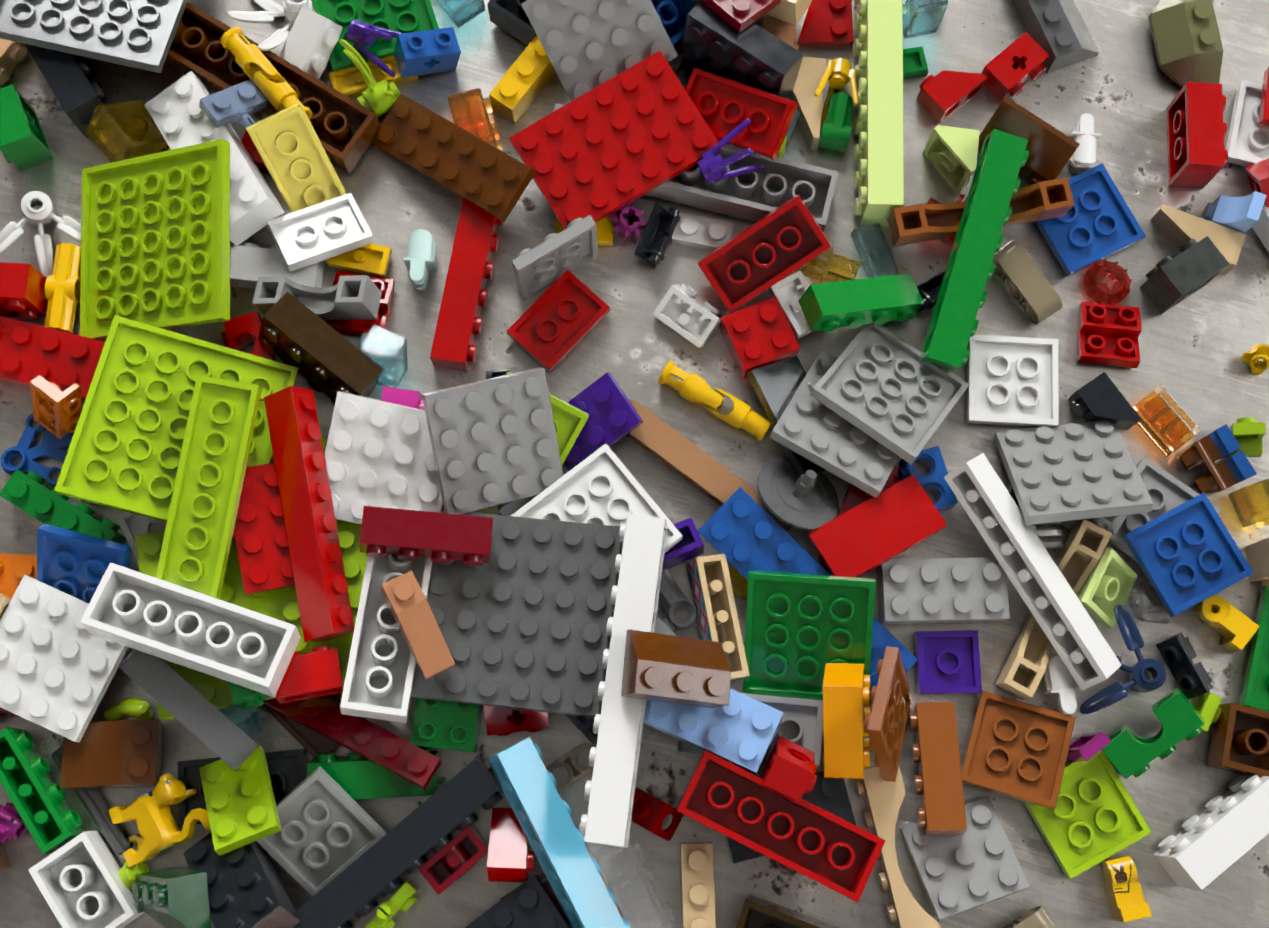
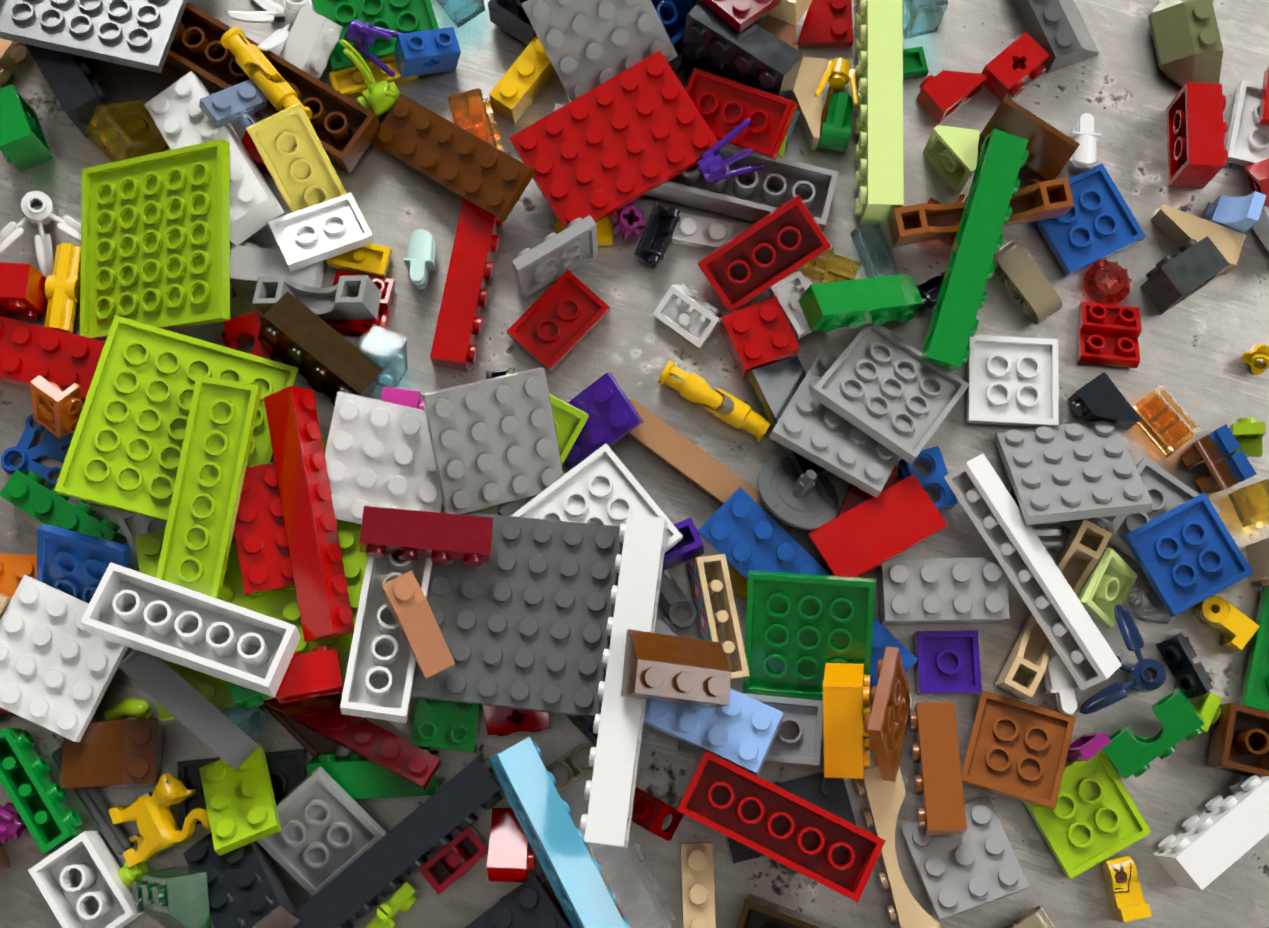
red brick [763,736,817,802] -> none

